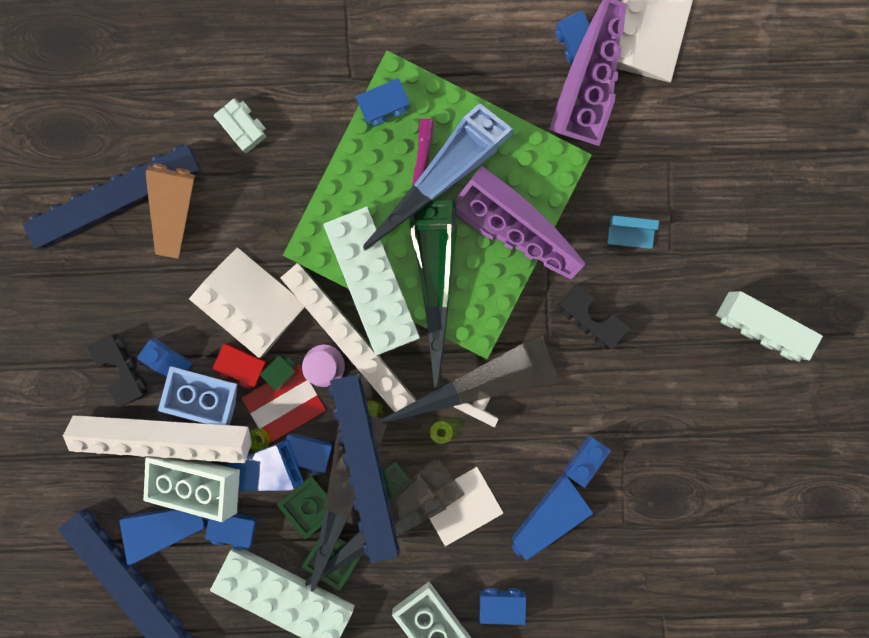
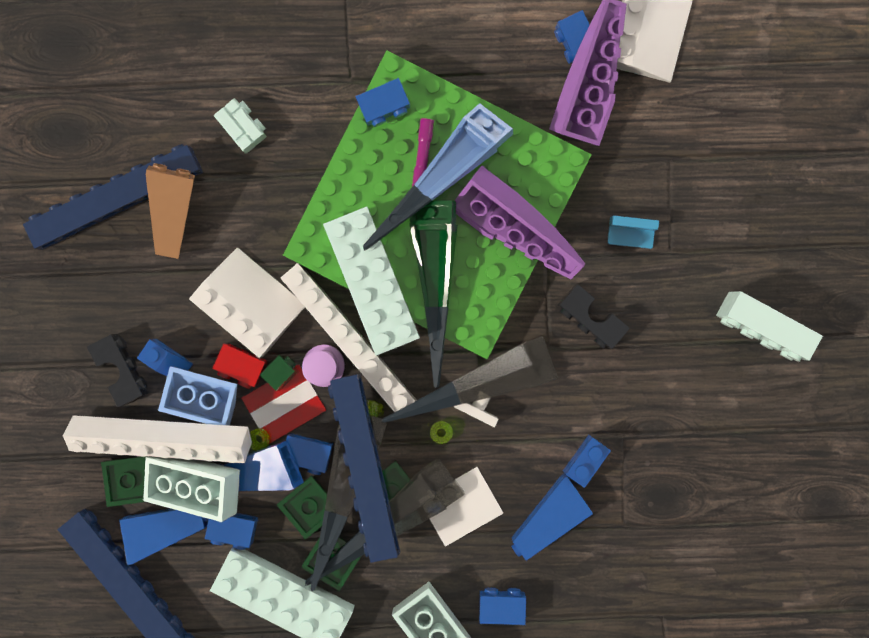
none -> dark green plate [101,456,148,507]

